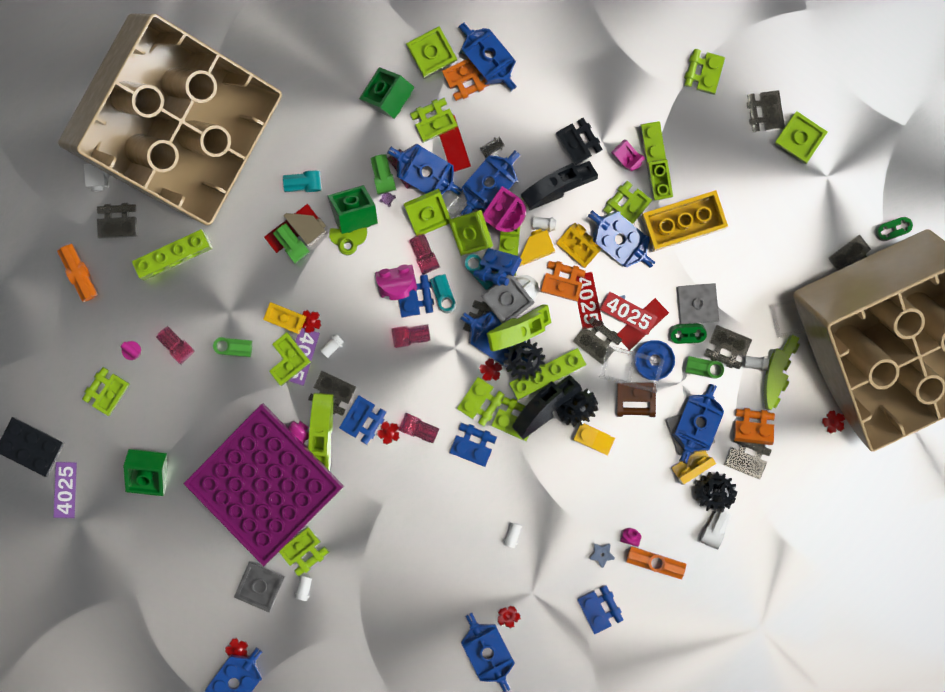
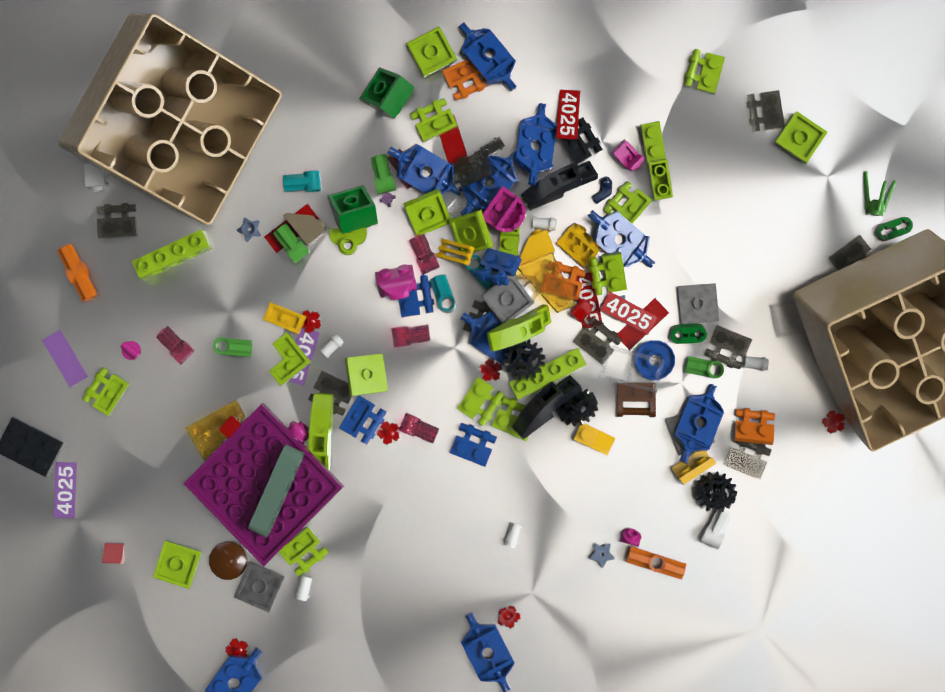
green slope [123,449,168,496] -> none
blue plate [577,585,624,634] -> none
yellow brick [641,190,728,252] -> none
lime slope [763,335,800,411] -> none
none -> medium lavender sticker [42,330,88,387]
none -> red slope [102,543,125,564]
none -> lime plate [153,540,202,589]
none -> clear yellow wing [185,399,246,461]
none -> reddish brown dish [209,542,247,580]
none -> red slope [219,415,241,438]
none -> sand blue plate [237,217,261,242]
none -> sand green beam [248,444,304,538]
none -> lime plate [345,353,388,396]
none -> yellow tile [436,238,474,266]
none -> clear smoke plate [453,149,492,189]
none -> blue plate [515,103,557,186]
none -> clear yellow wing [518,252,576,313]
none -> red sticker [556,89,581,140]
none -> red slope [570,299,592,323]
none -> lime plate [588,252,628,295]
none -> dark blue arm [592,176,613,204]
none -> bright green plant [864,171,896,217]

